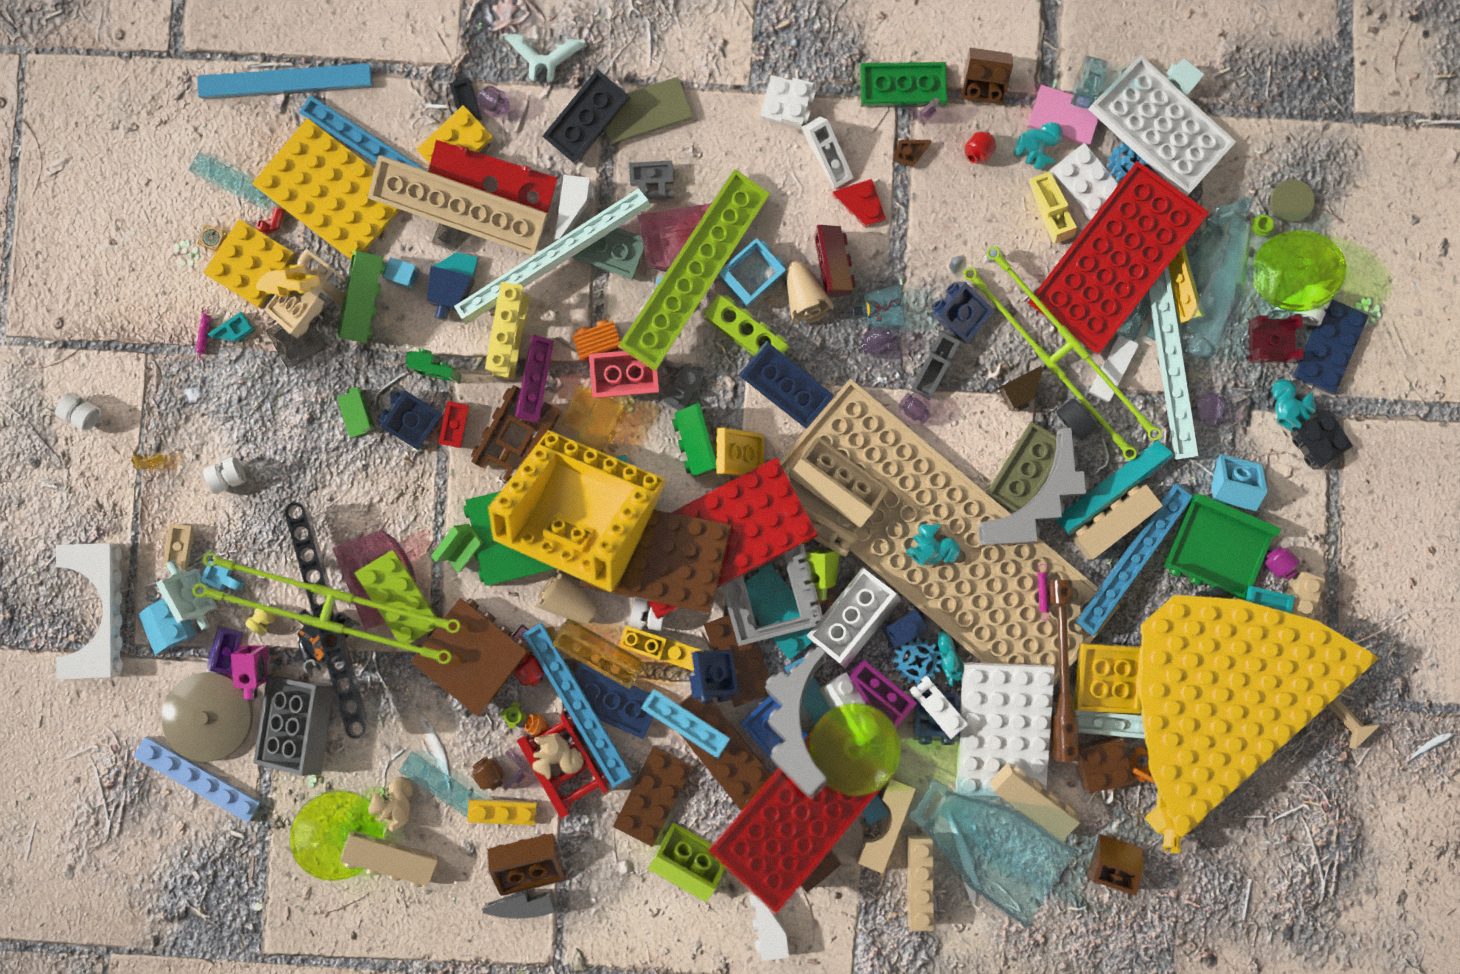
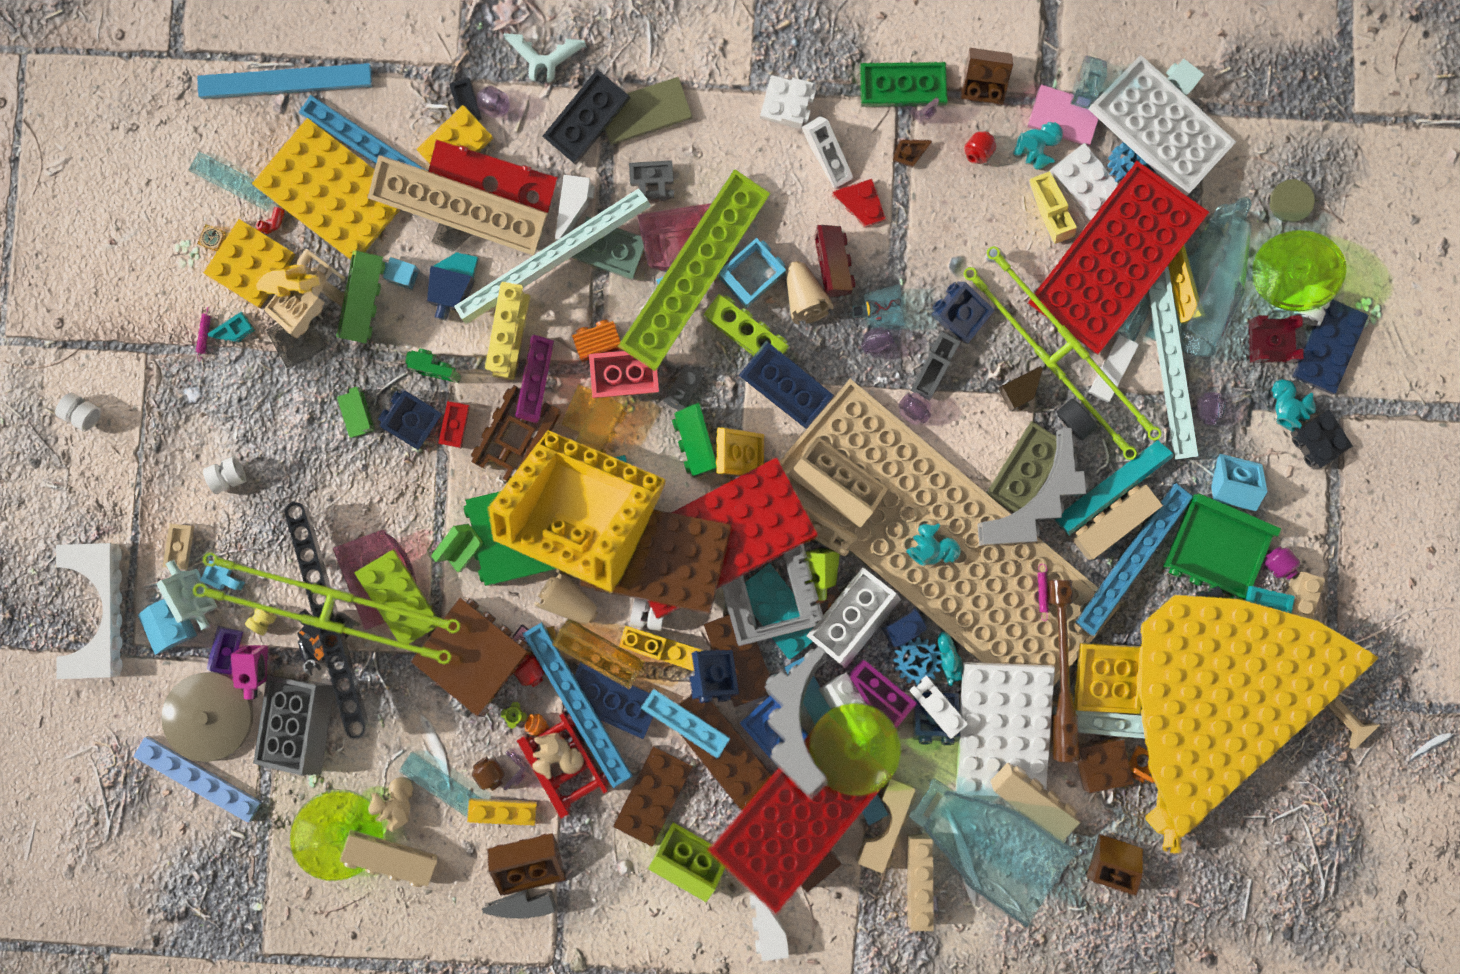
clear yellow arm [131,452,165,470] -> none
lime plate [1251,214,1274,236] -> none

